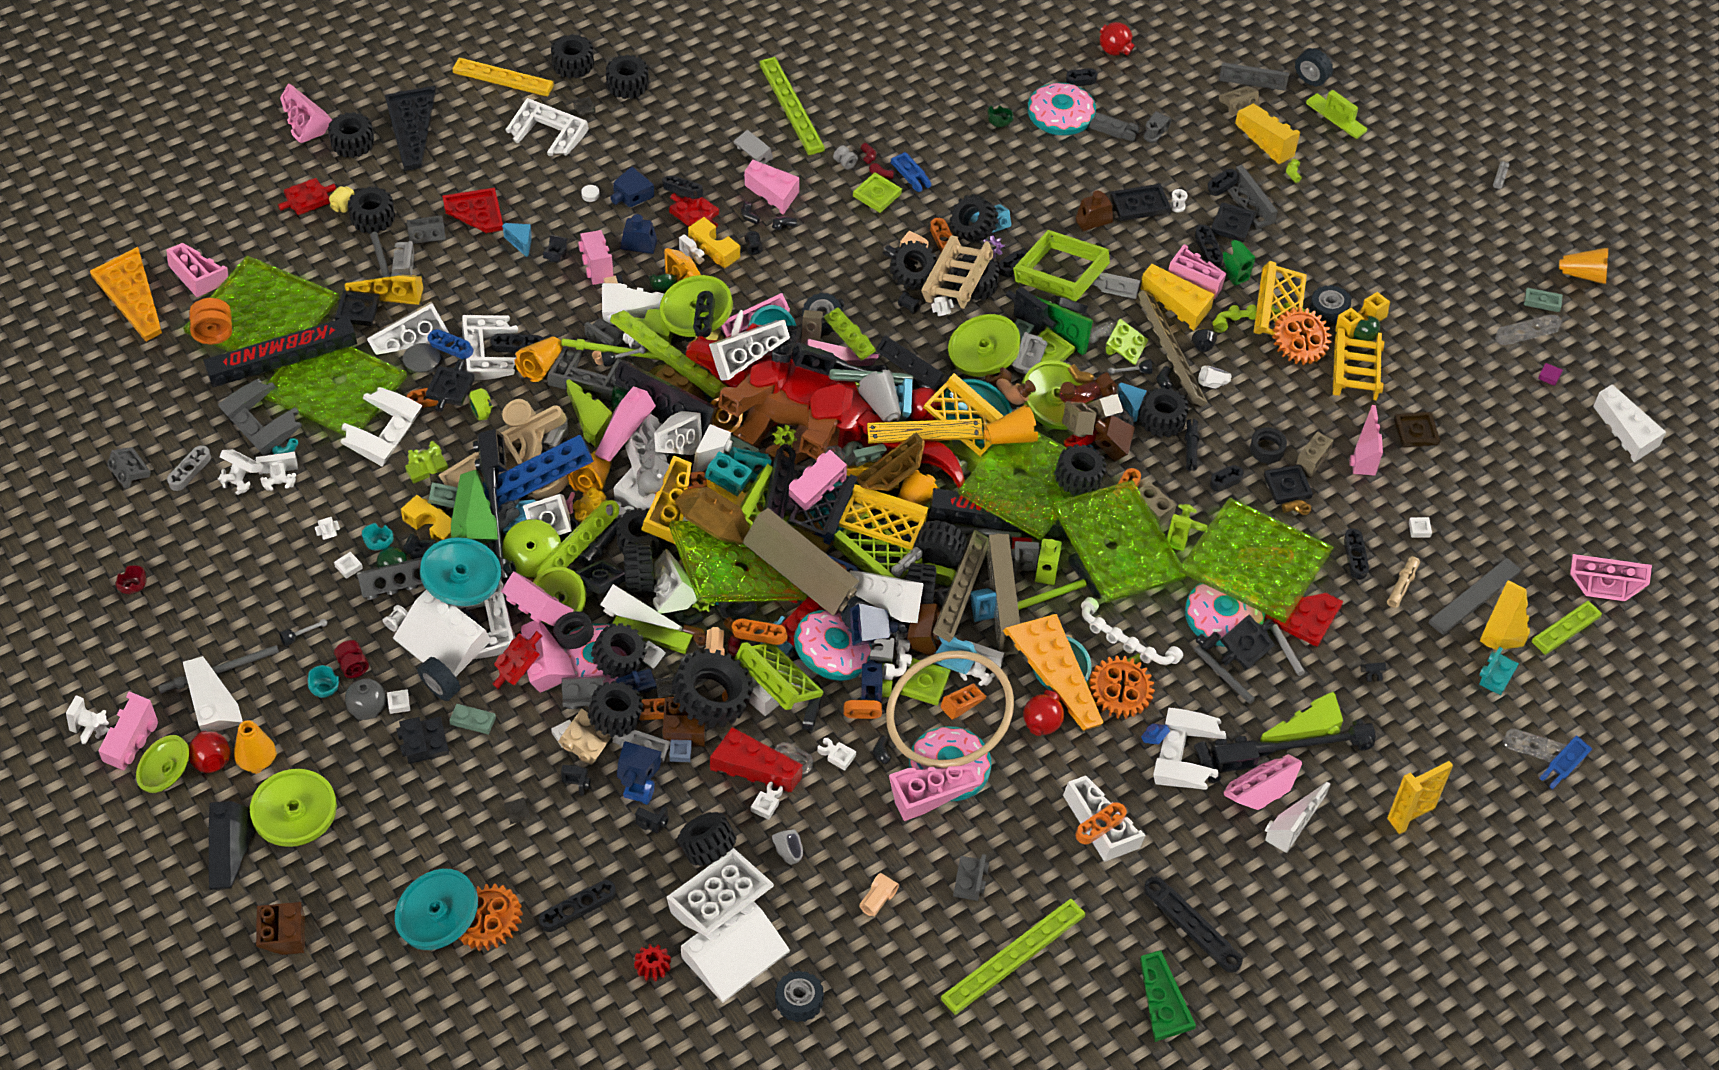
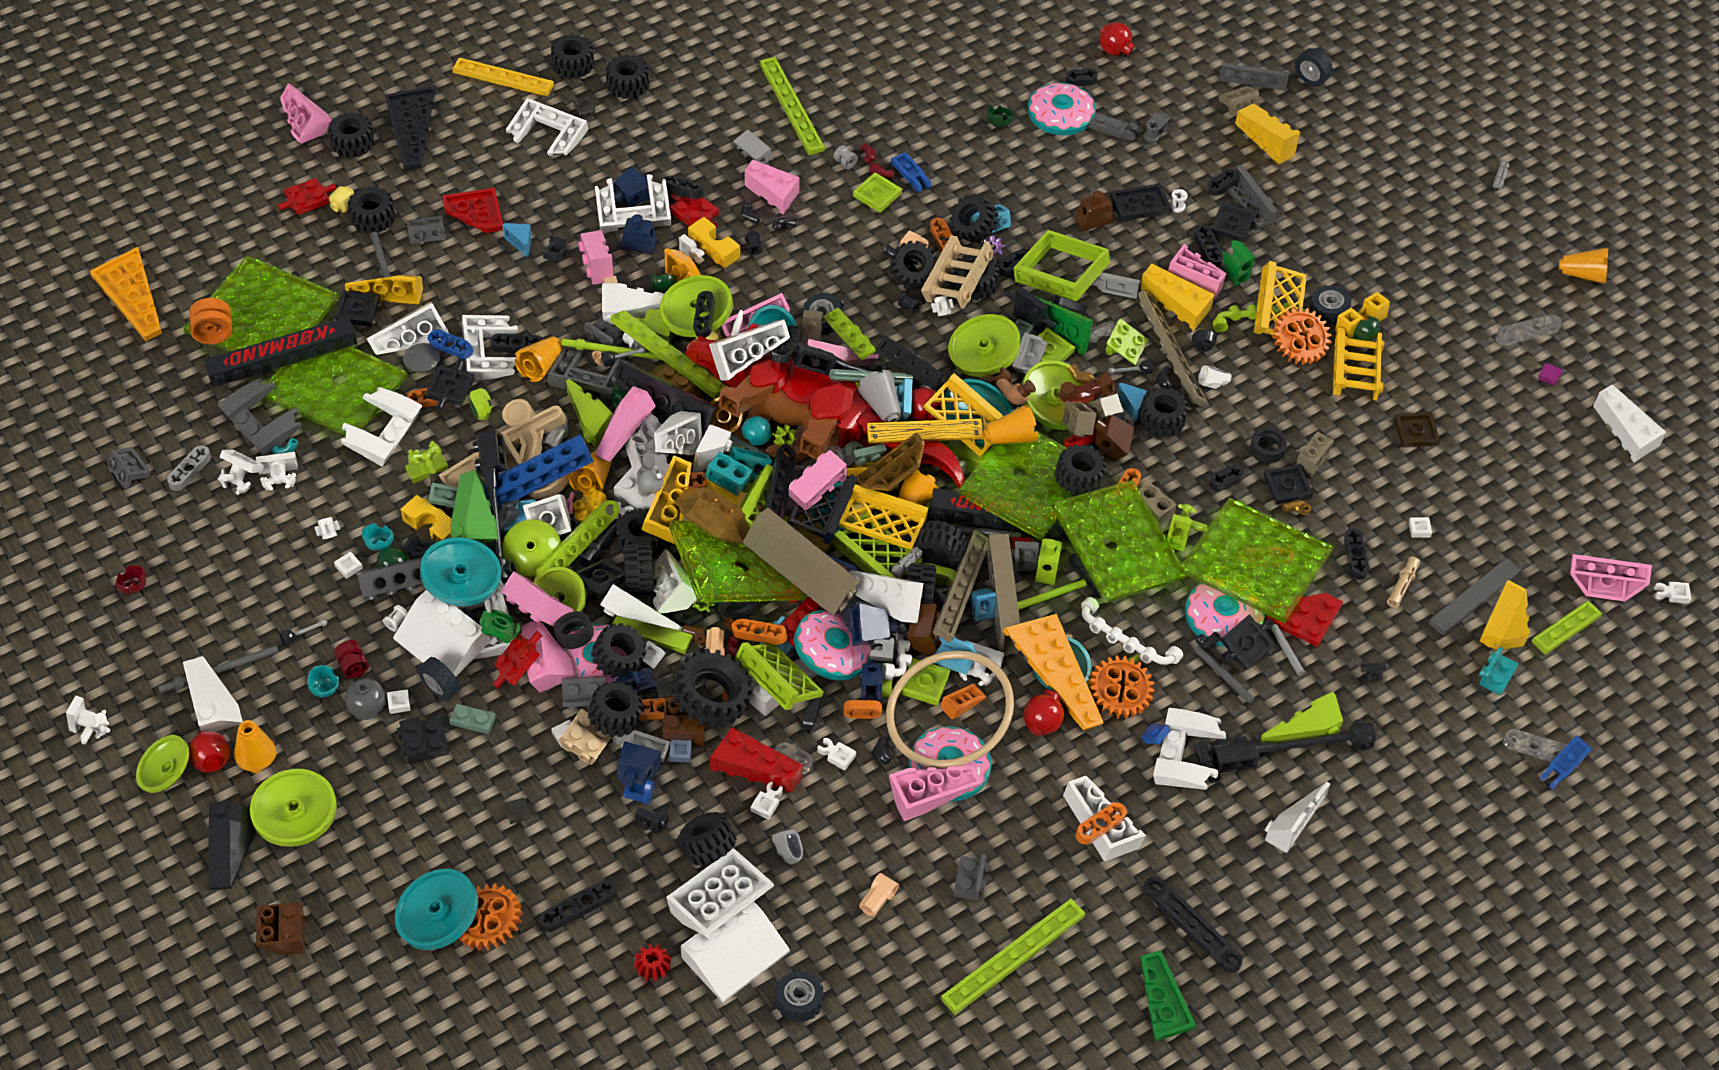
bright pink wedge [98,692,158,770] -> none
bright pink wedge [166,243,229,297] -> none
light grey hinge [391,241,414,276] -> none
black bracket [561,765,591,796] -> none
white tile [582,185,599,202] -> none
black pin [1185,419,1200,471] -> none
bright pink wedge [1224,754,1302,810] -> none
lime arm [1286,159,1302,183] -> none
lime bracket [1306,90,1368,139] -> none
bright pink wedge [1349,405,1383,476] -> none
yellow fence [1387,761,1453,834] -> none
sand green plate [1524,288,1563,312] -> none
none -> green plate [479,609,520,643]
none -> white wedge [595,175,671,232]
none -> teal hair [741,416,772,446]
none -> white plate [1654,582,1691,603]

